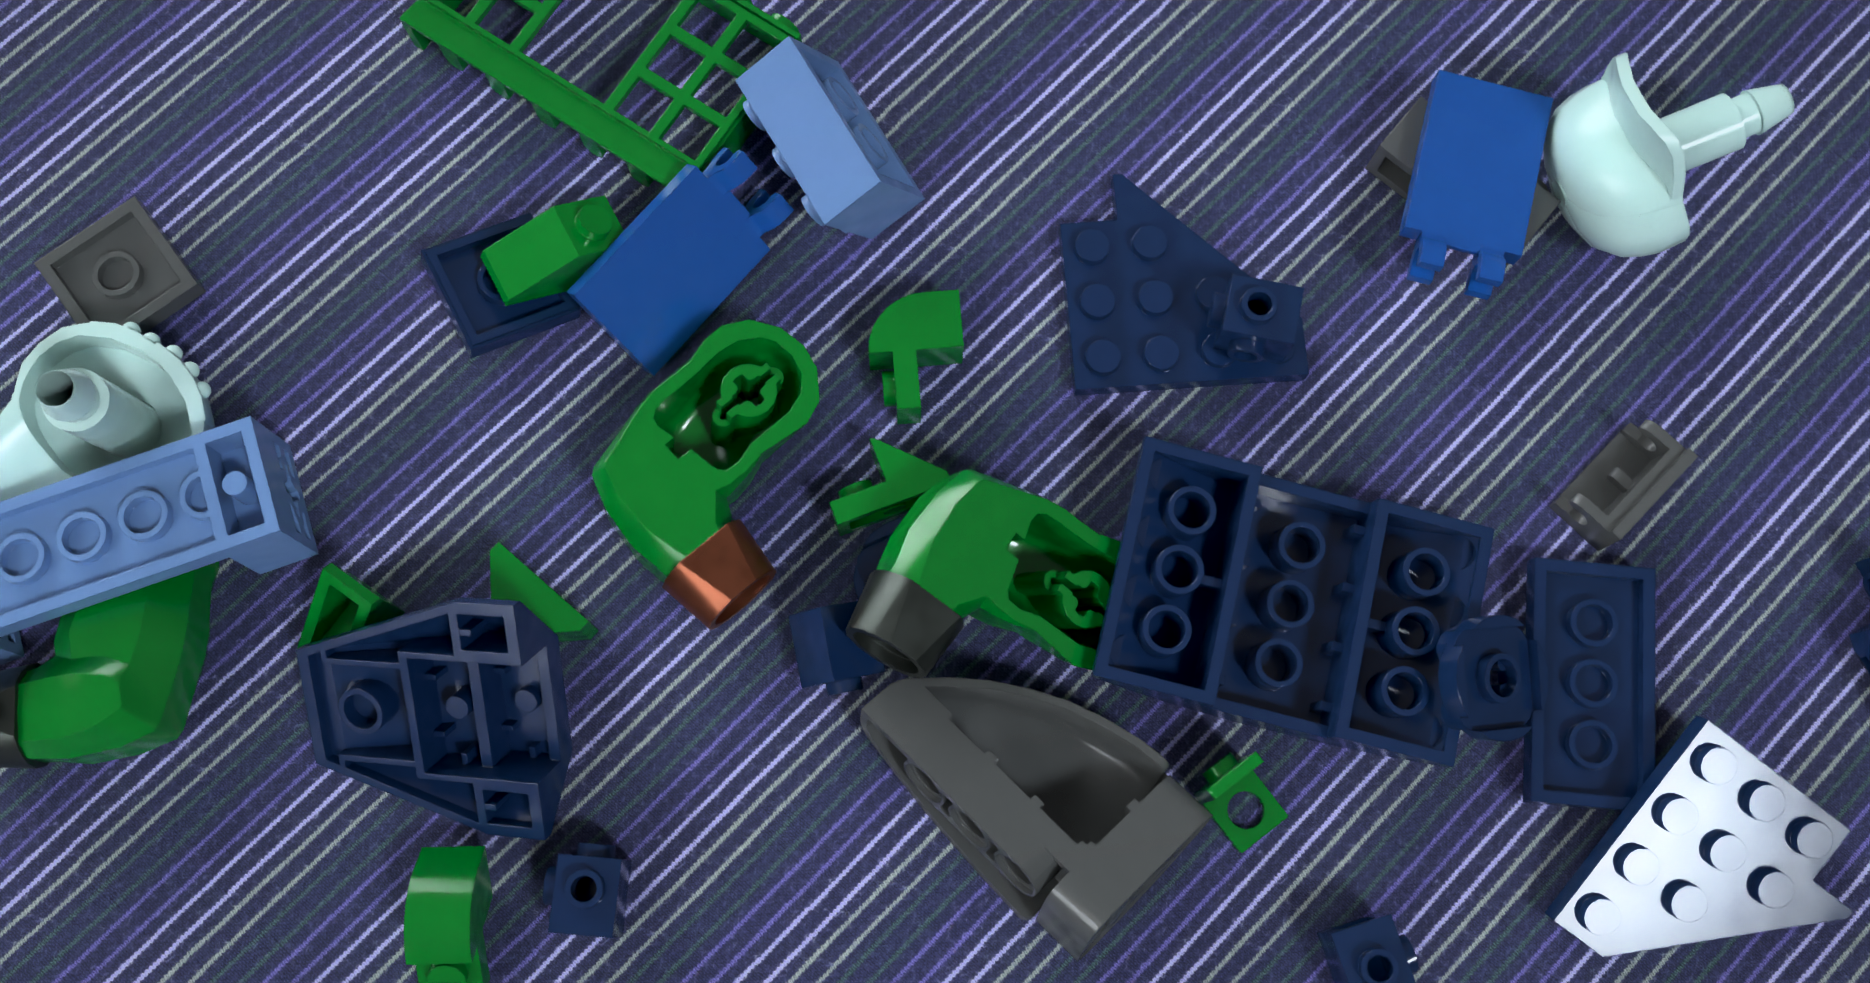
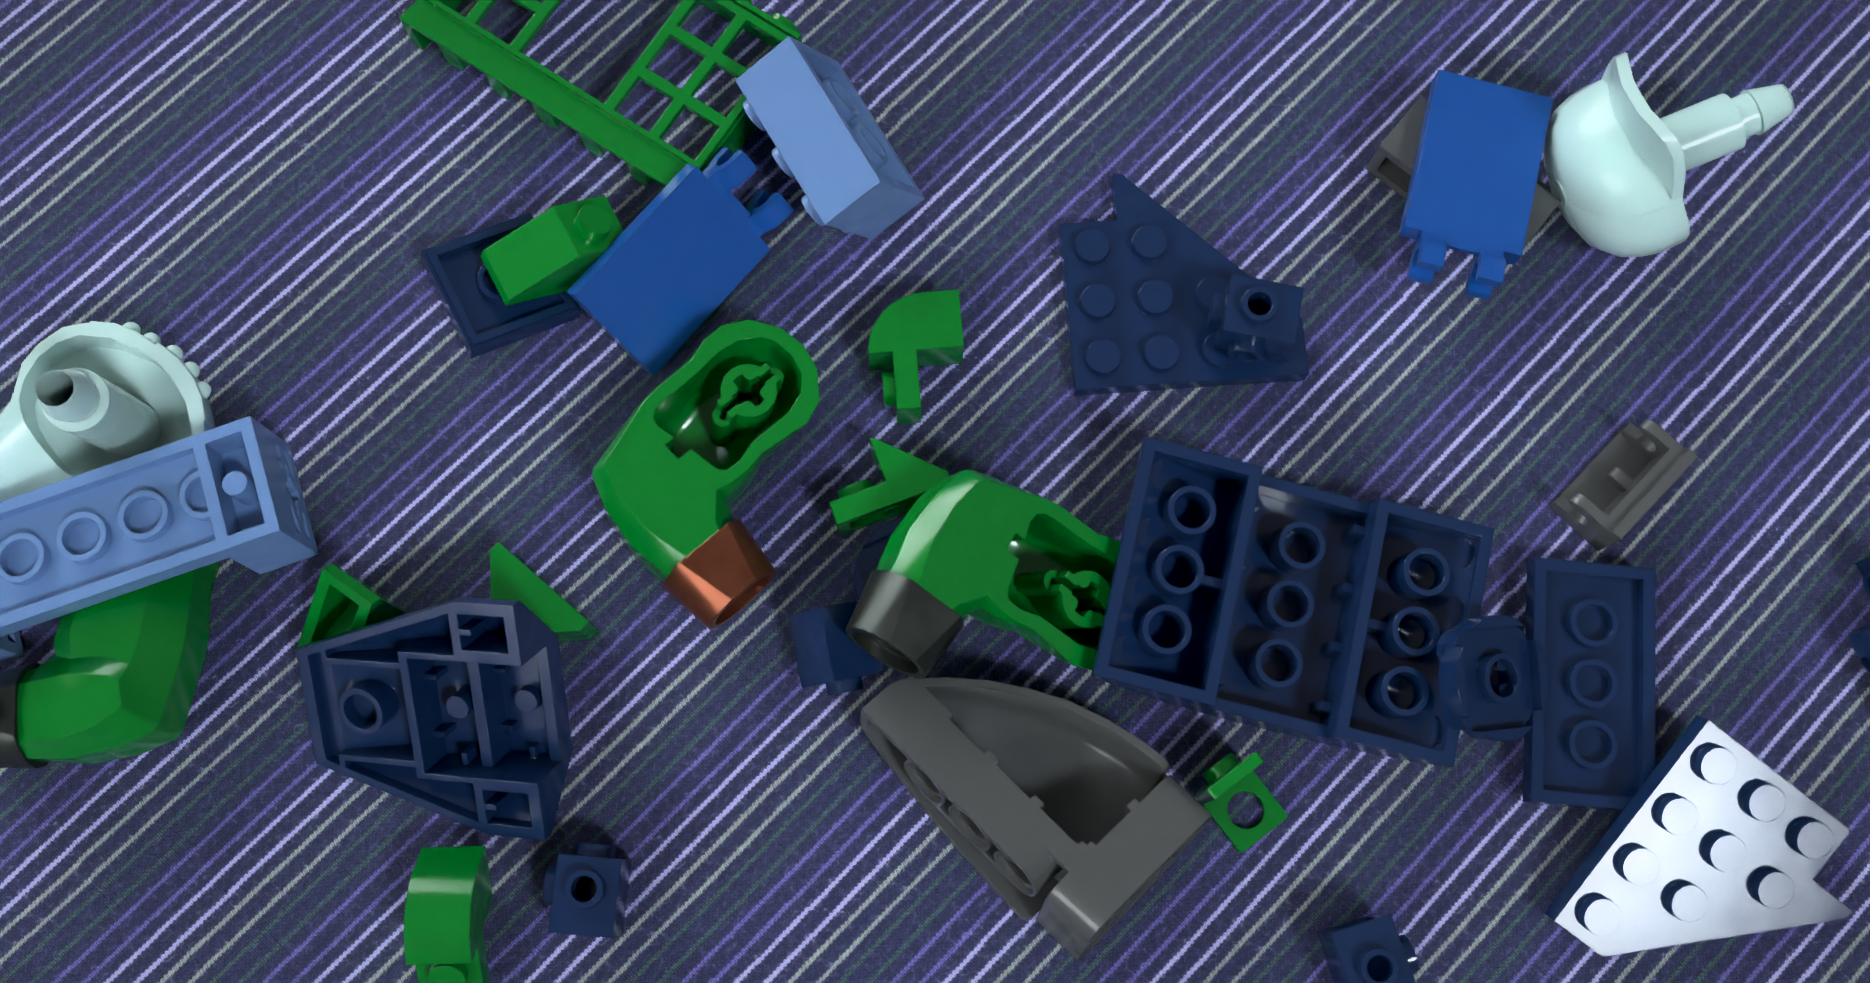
dark grey plate [34,196,206,335] -> none

